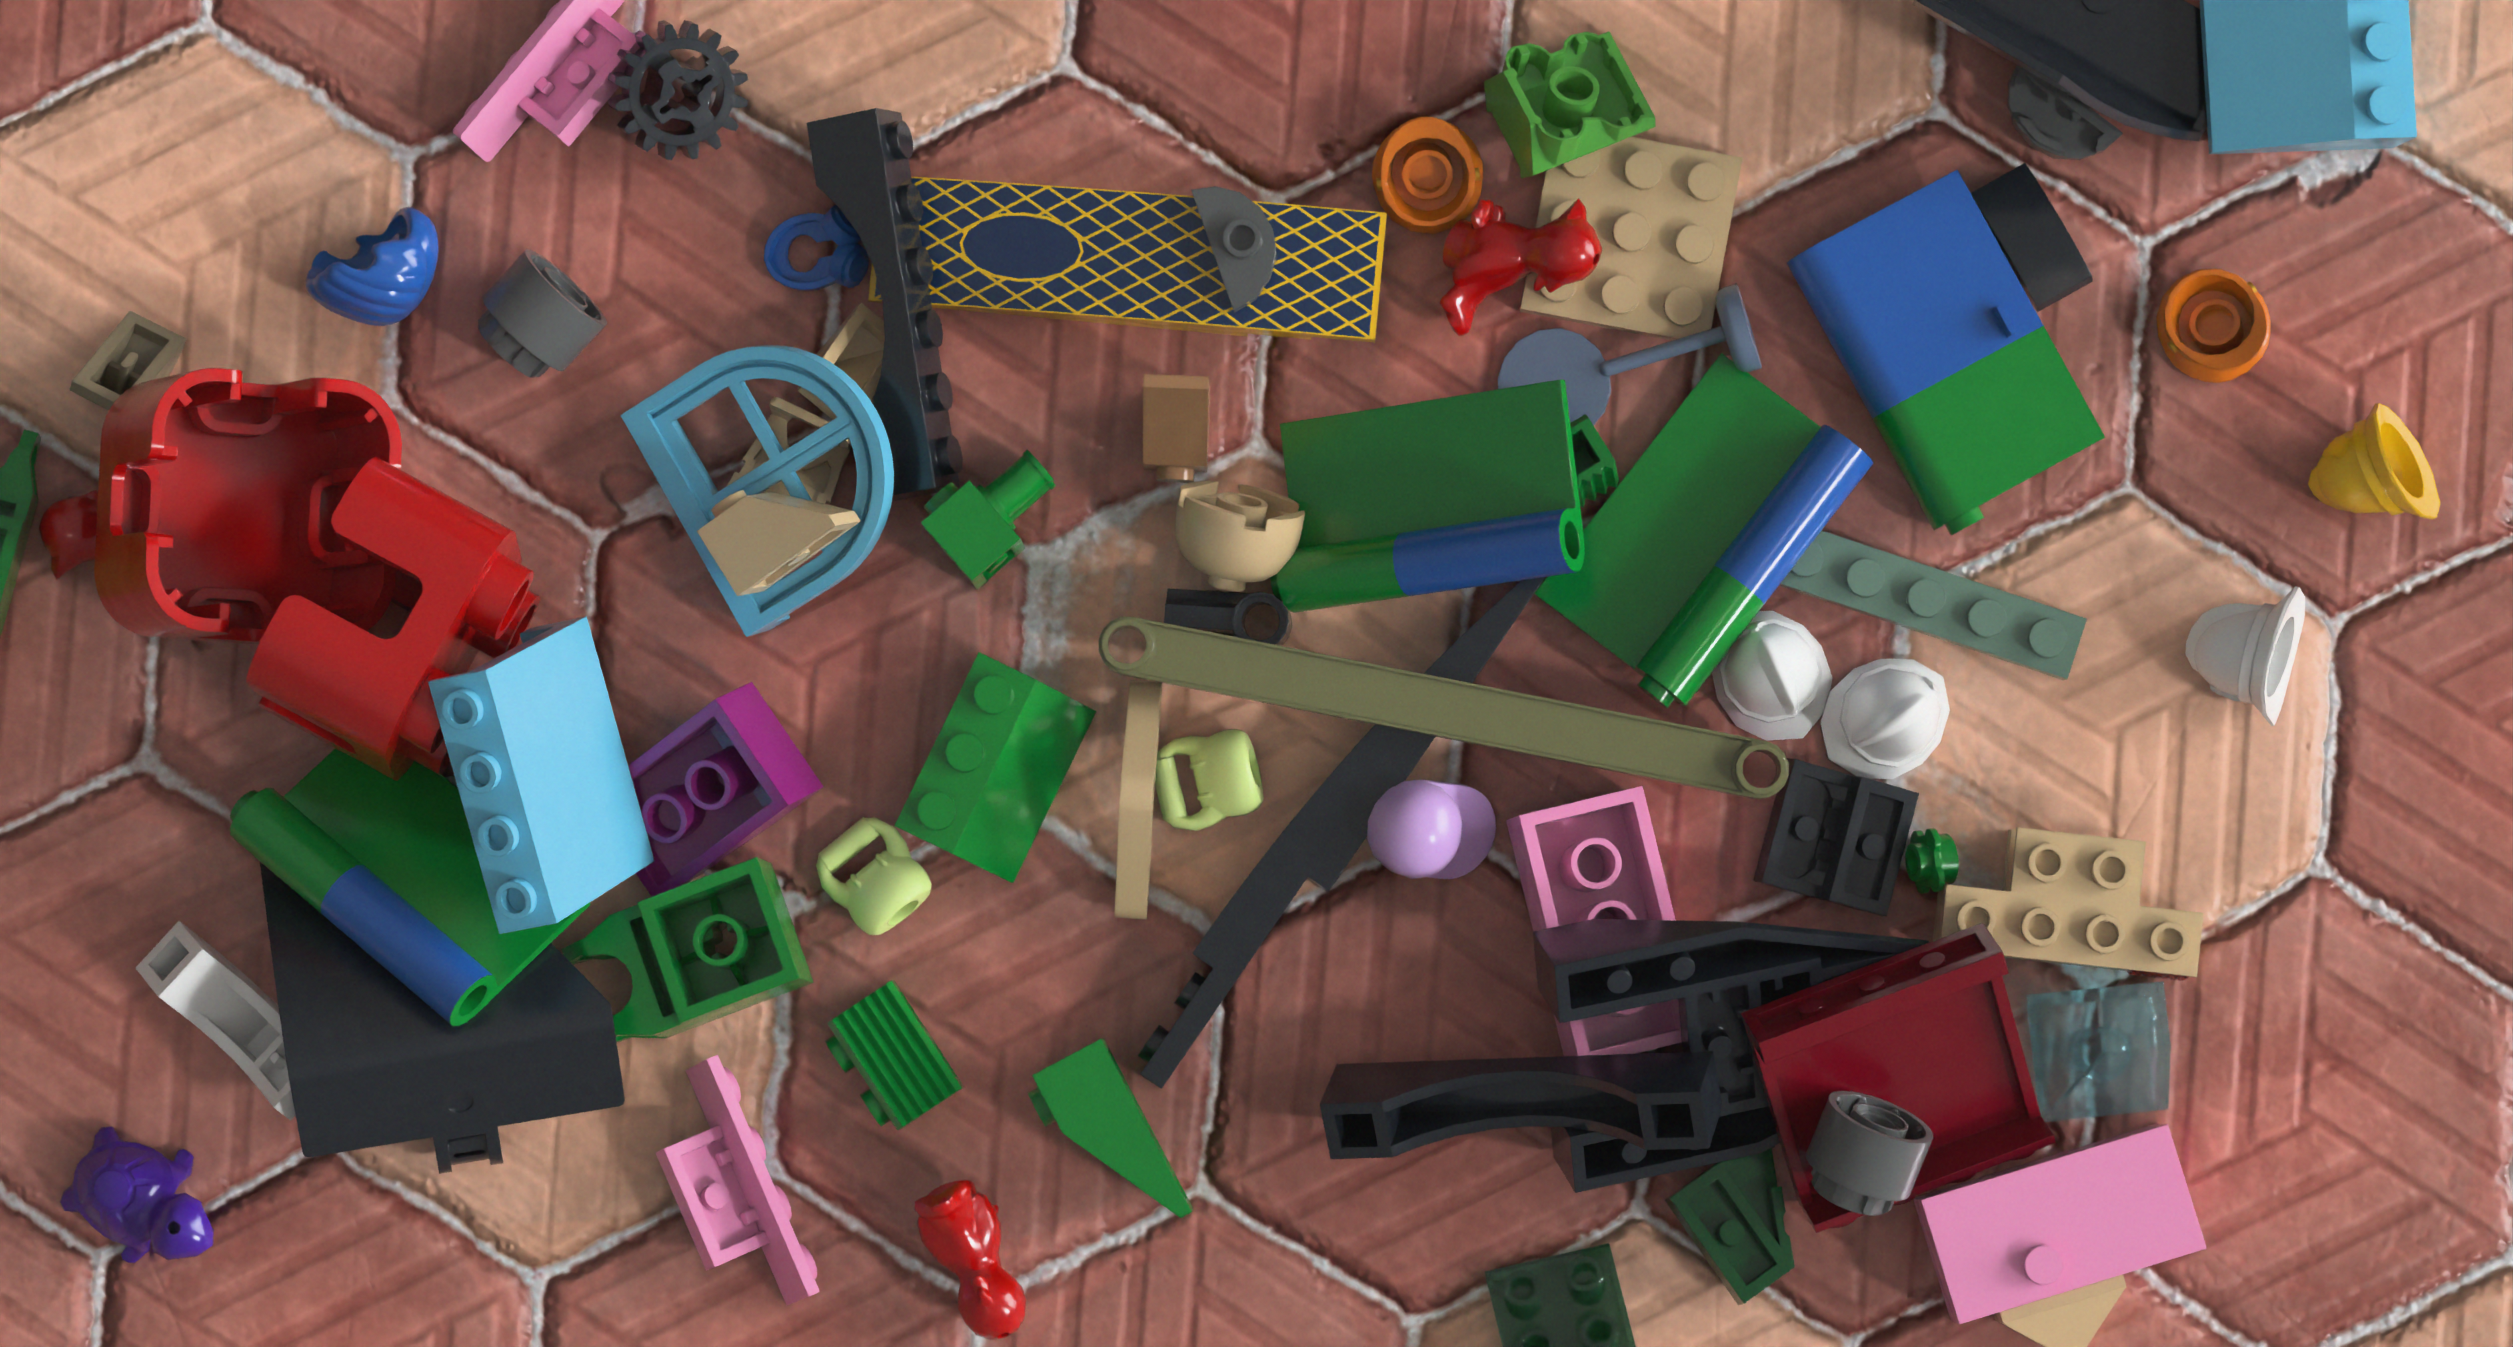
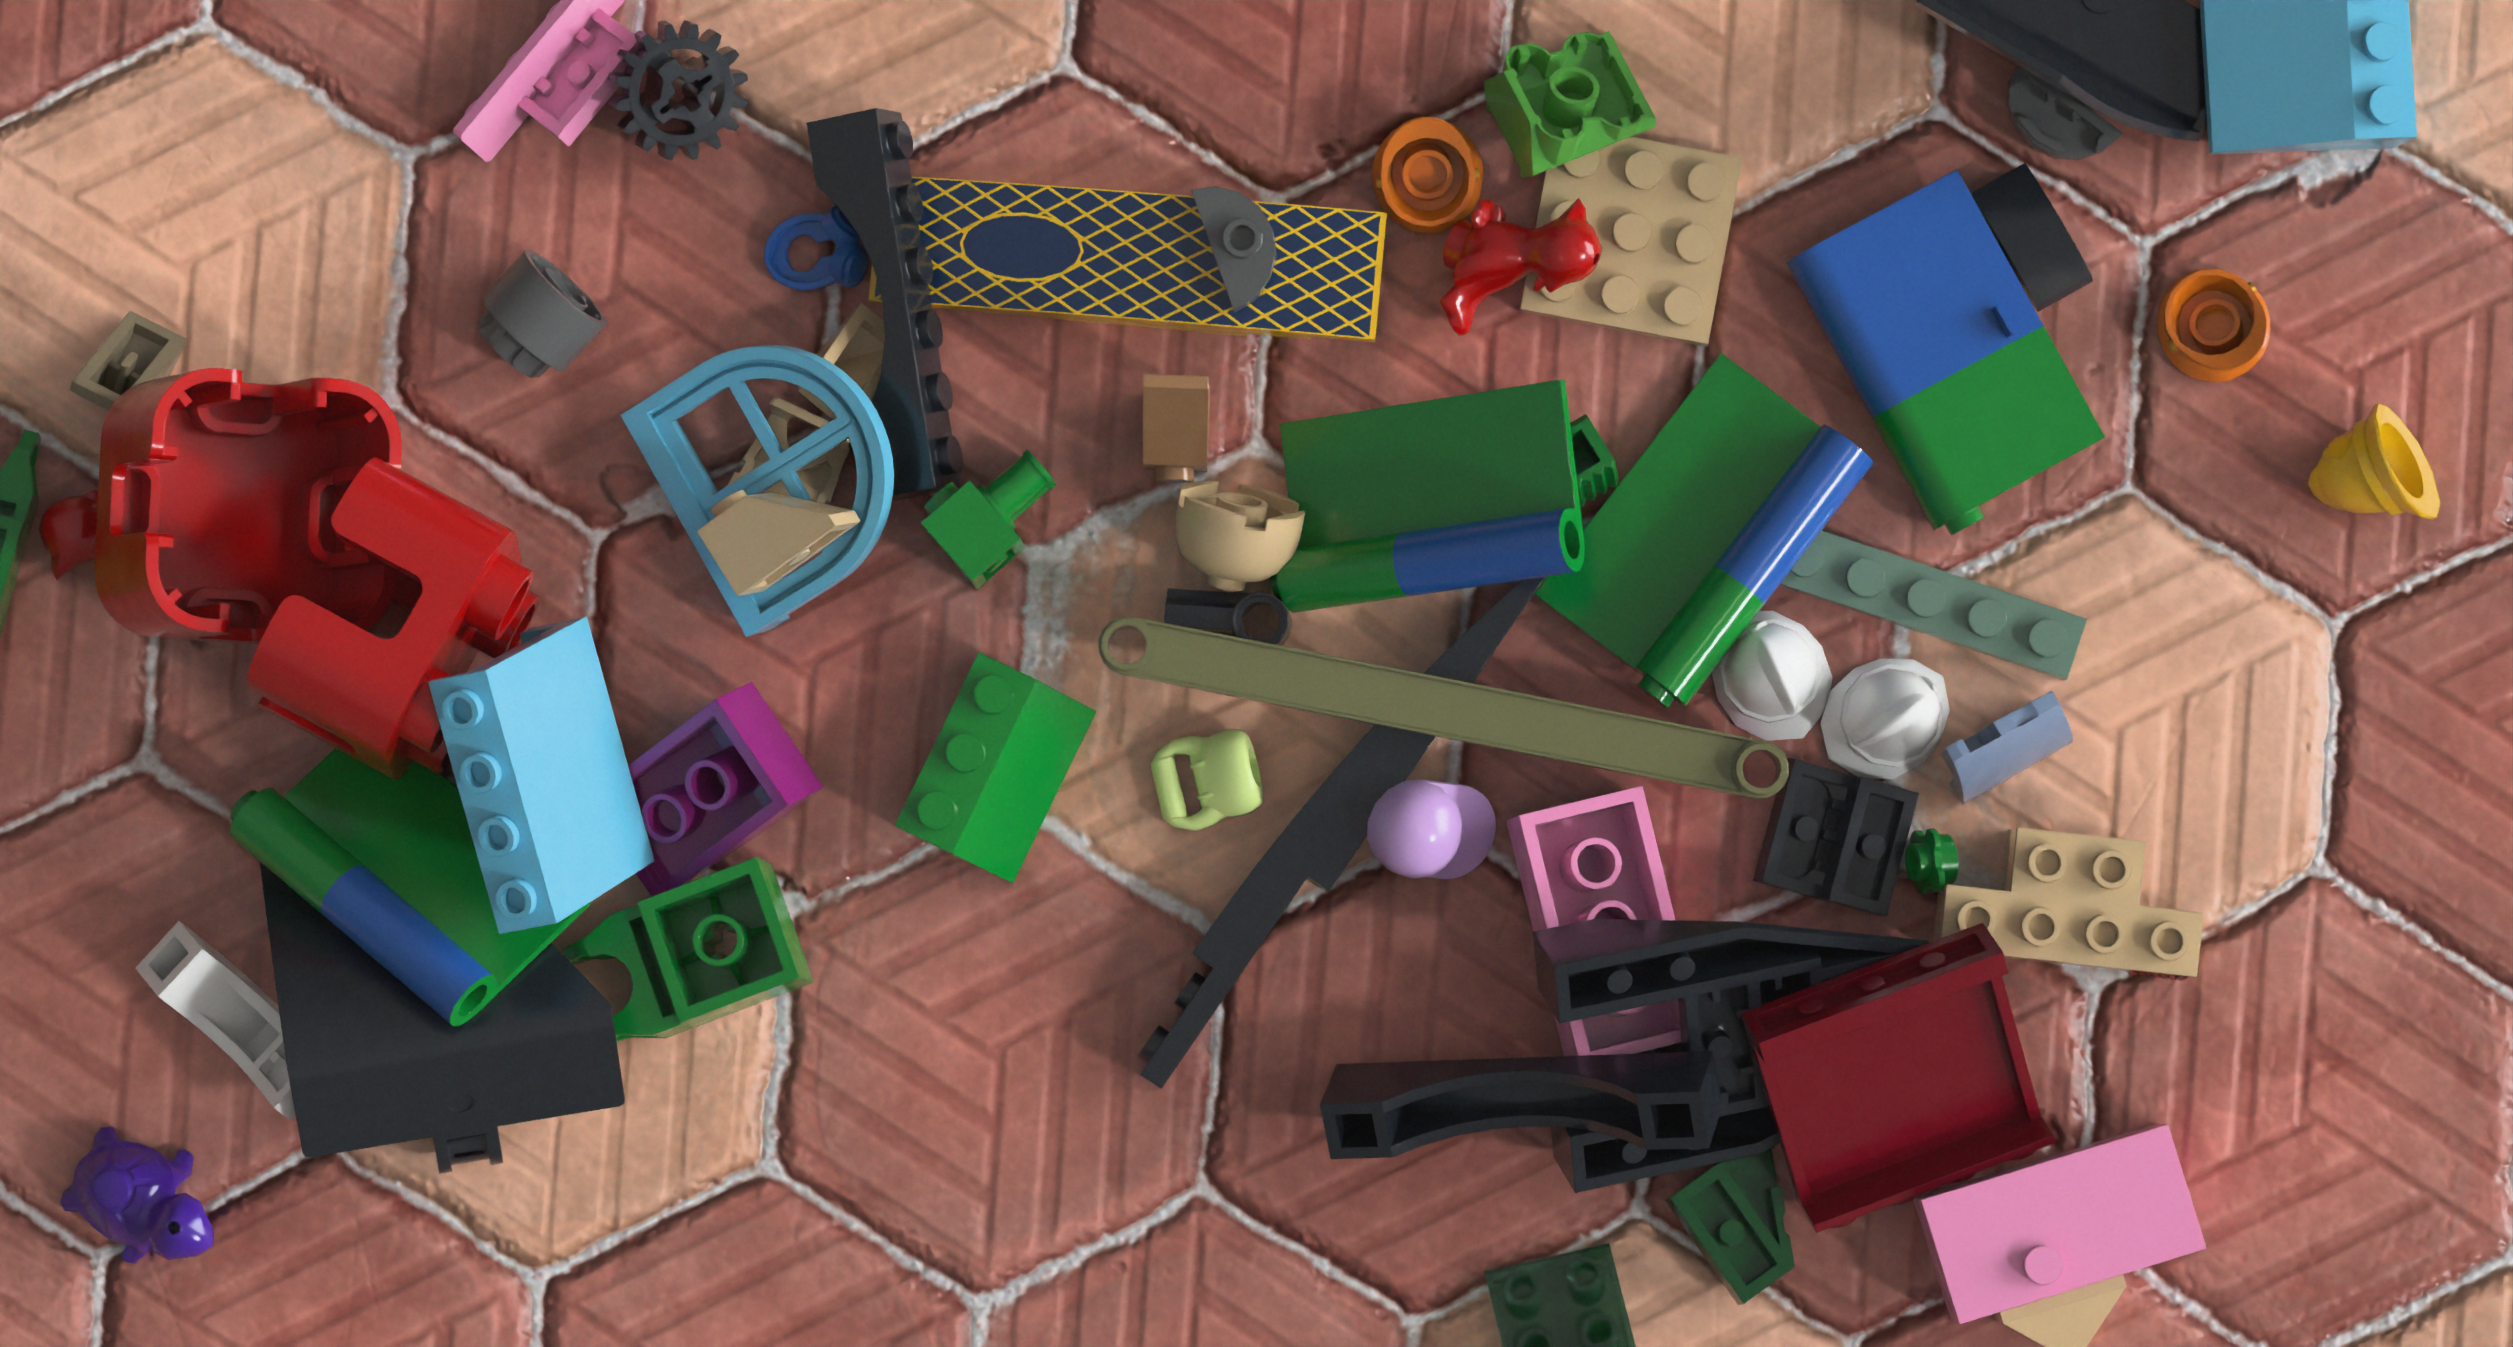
blue piece [305,207,439,326] -> none
bright pink bracket [656,1055,820,1305] -> none
yellowish green piece [816,817,932,935] -> none
green brick [825,980,964,1131] -> none
red animal [914,1180,1026,1340] -> none
green slope [1028,1039,1193,1218] -> none
tan beam [1115,680,1162,920] -> none
sand blue piece [1497,283,1762,425] -> none
dark grey piece [1806,1091,1933,1216] -> none
clear light blue slope [2026,981,2171,1122] -> none
white piece [2185,586,2305,726] -> none
none -> sand blue slope [1941,691,2073,806]

